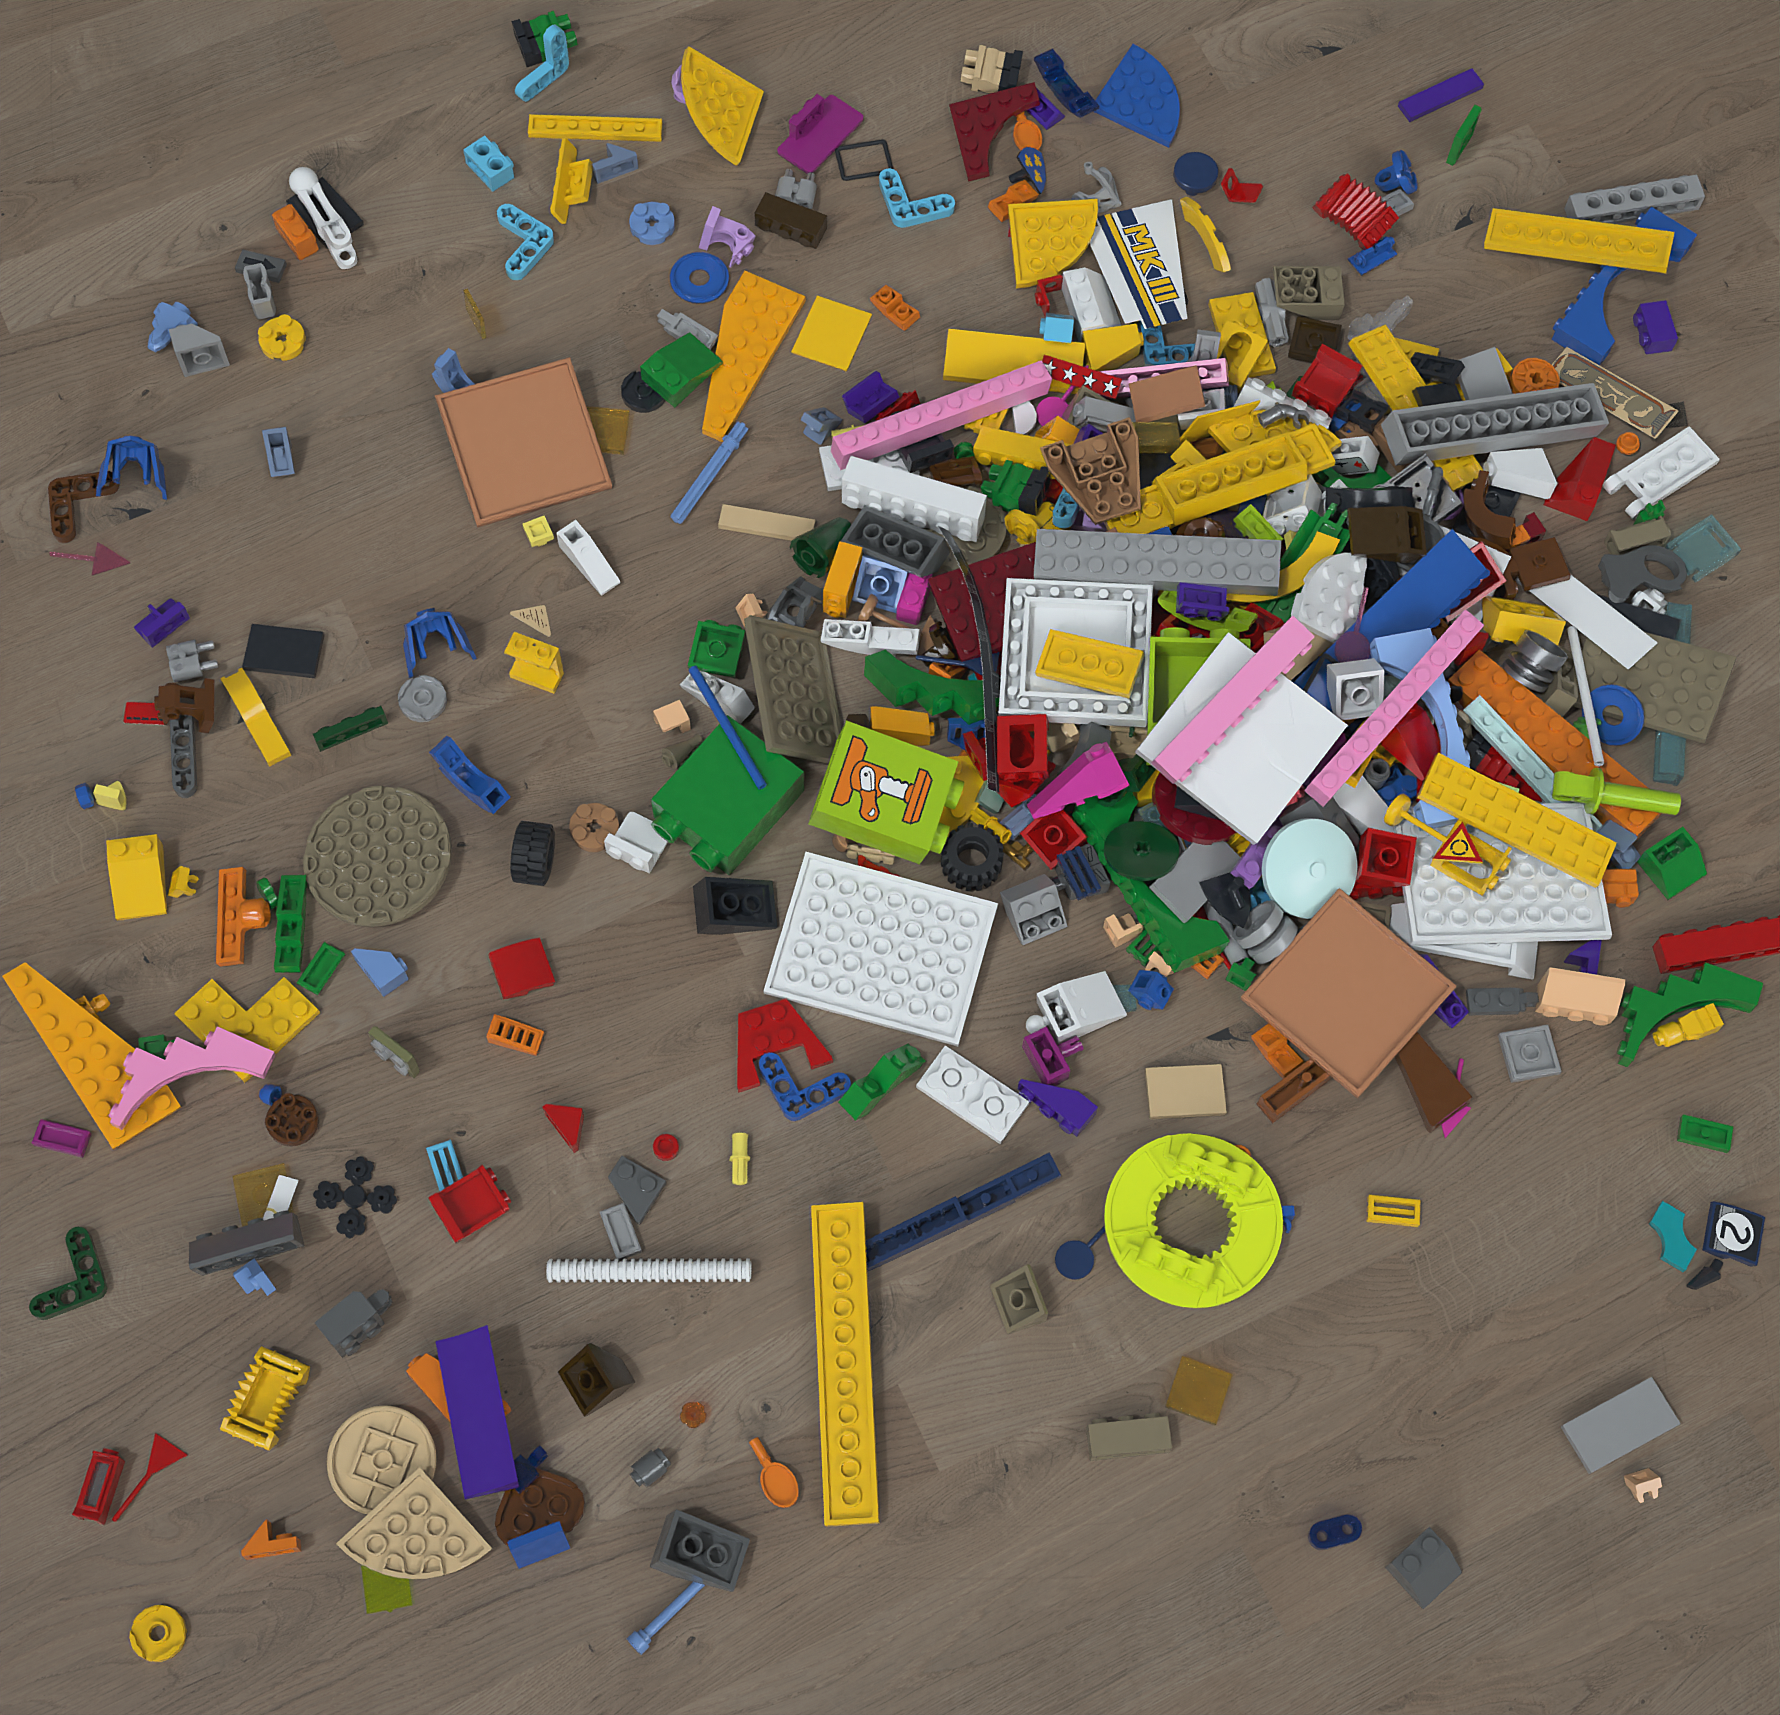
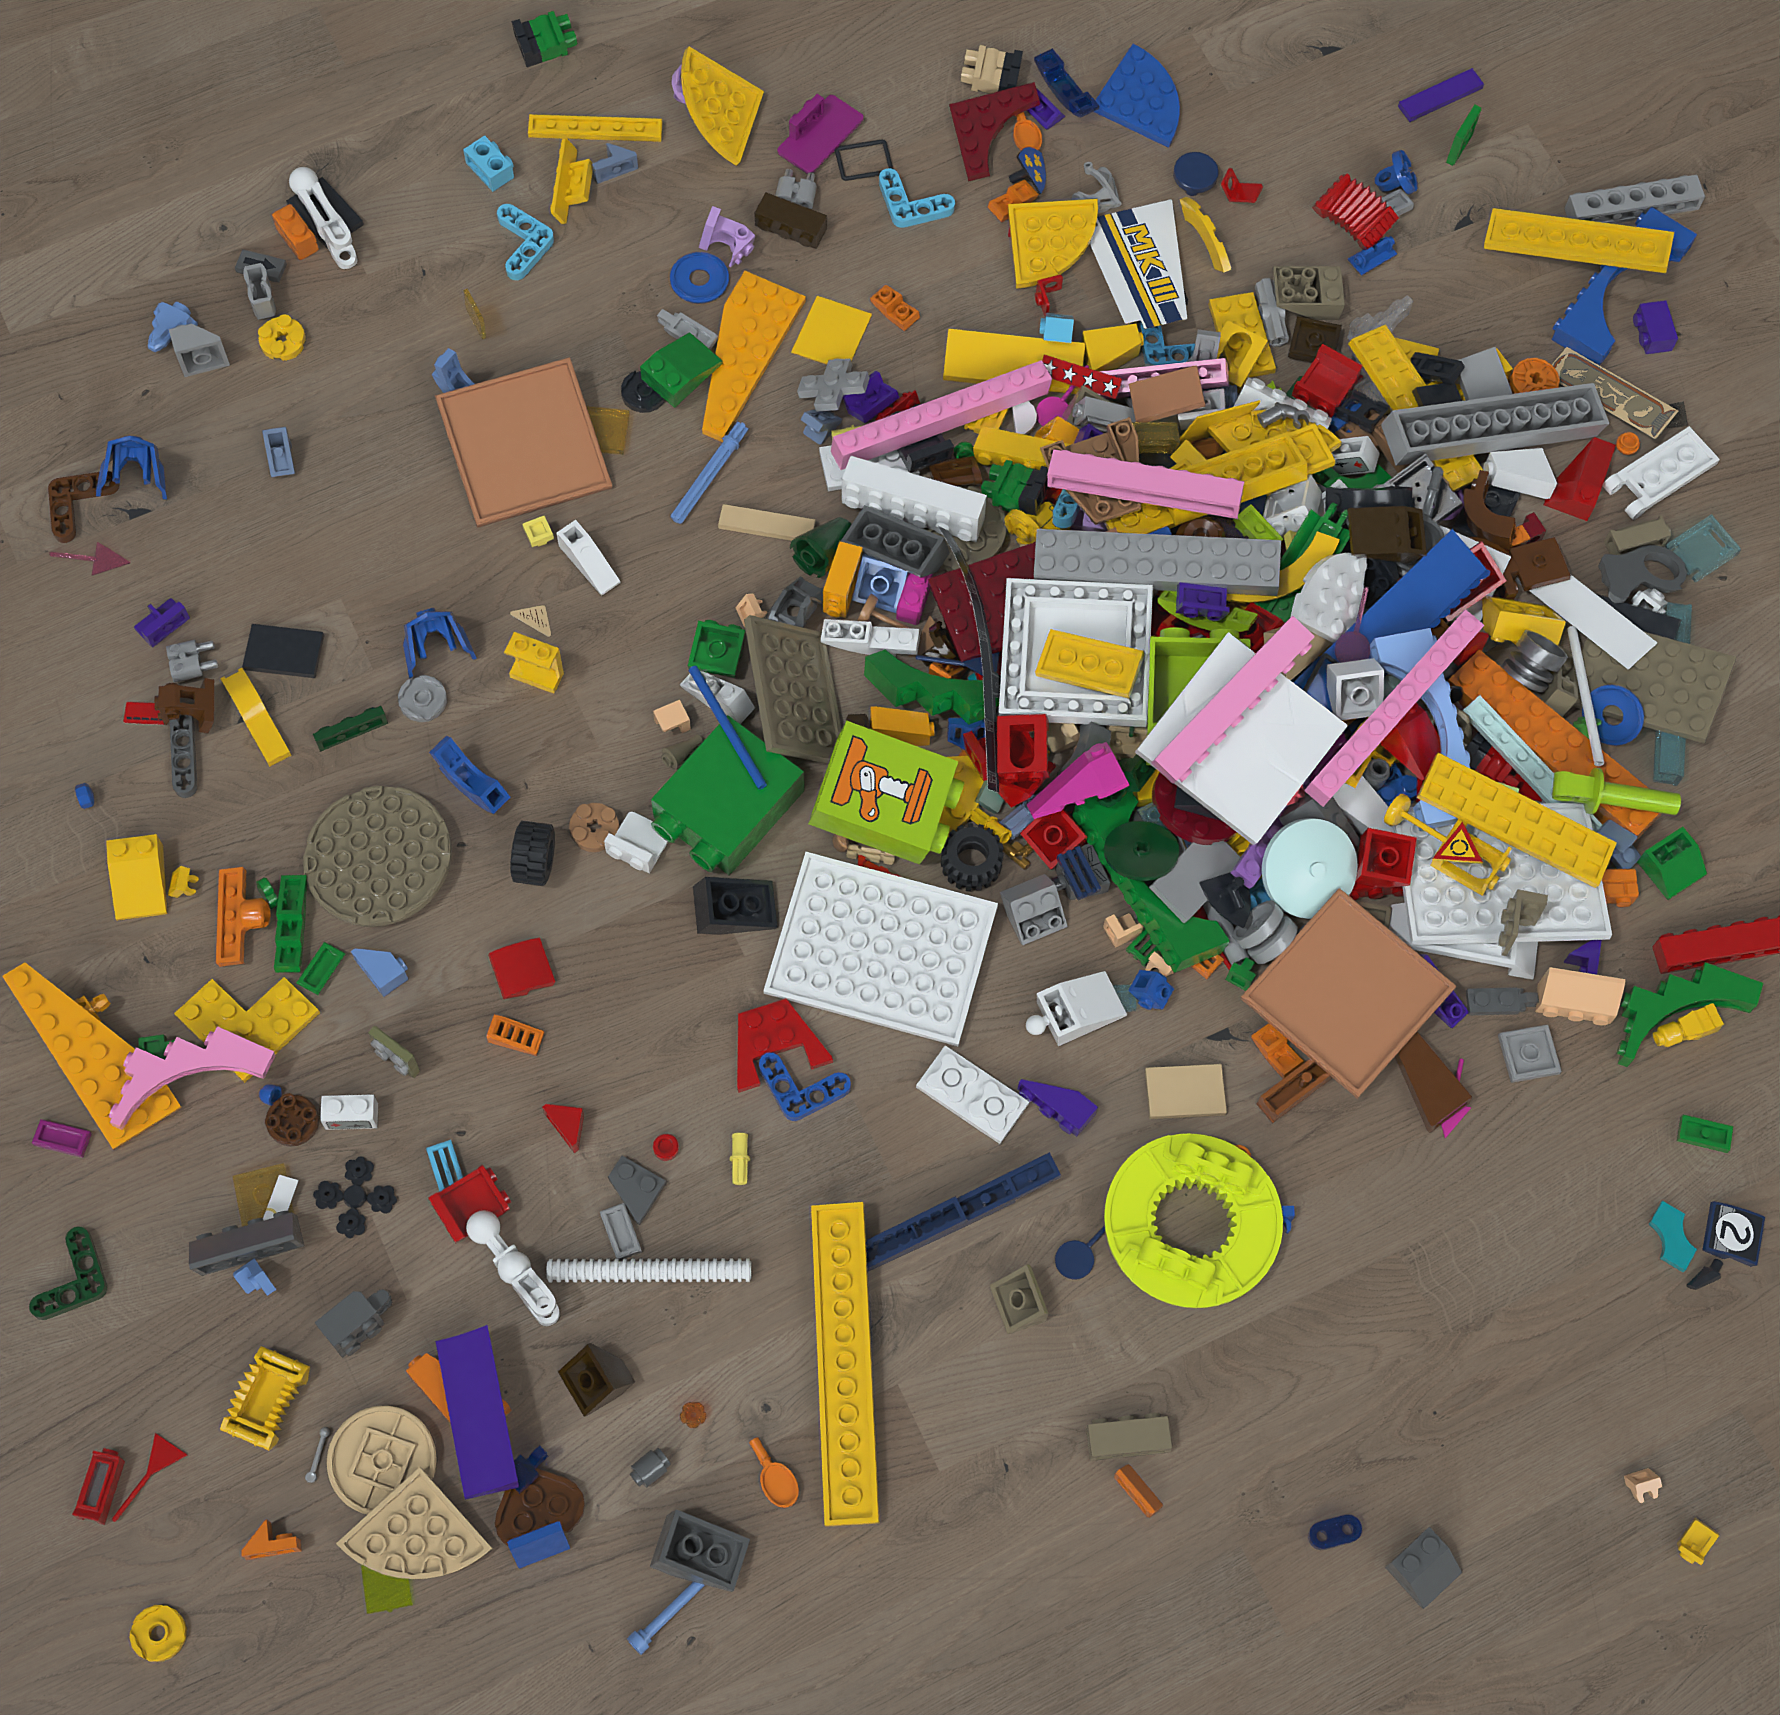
light yellow tile [93,781,127,810] -> none
medium azure beam [515,24,569,102] -> none
medium blue plate [629,202,675,245] -> none
green arch [838,1043,926,1121] -> none
magenta brick [1022,1027,1083,1086] -> none
white slope [1062,267,1121,343] -> none
clear yellow tile [1165,1356,1232,1426] -> none
yellow tile [1366,1195,1420,1227] -> none
light grey tile [1561,1377,1681,1474] -> none
green plate [1633,500,1666,525] -> none
none -> light grey hinge [305,1427,330,1483]
none -> white brick [321,1095,378,1130]
none -> white piece [466,1210,560,1326]
none -> light grey plate [797,358,870,412]
none -> bright pink brick [1048,449,1244,519]
none -> orange slope [1114,1464,1163,1518]
none -> dark tan bracket [1498,889,1548,956]
none -> yellow bracket [1677,1517,1719,1565]

